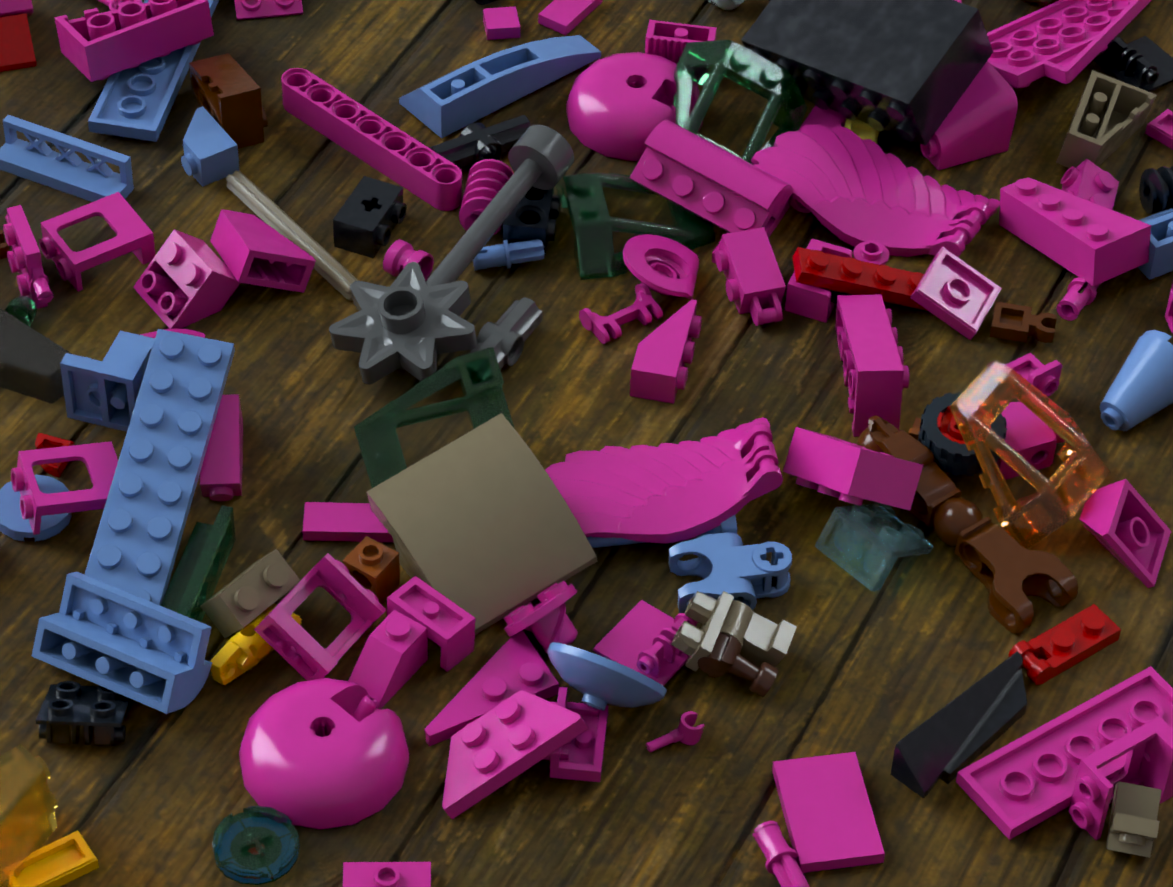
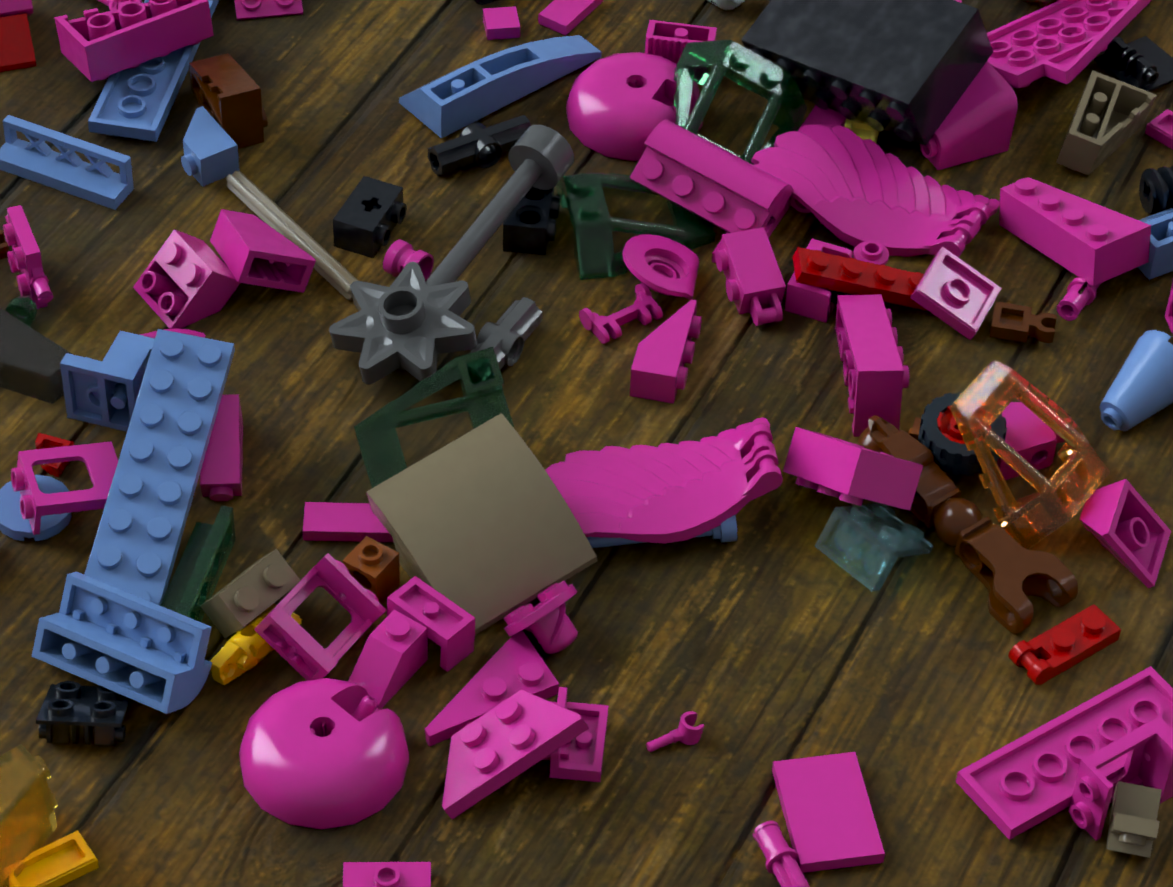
dark pink window [39,192,155,292] -> none
tile [212,806,300,885] -> none
dark pink beam [281,68,462,211] -> none
dark pink piece [459,159,513,235] -> none
medium blue axle [473,239,545,271] -> none
medium blue dish [547,642,667,711] -> none
dark pink hinge [593,600,698,686] -> none
medium blue piece [669,532,792,613] -> none
dark tan hips [671,591,797,697] -> none
black wedge [890,652,1027,798] -> none
dark pink bracket [1000,352,1062,402] -> none
dark pink bracket [1060,158,1119,210] -> none

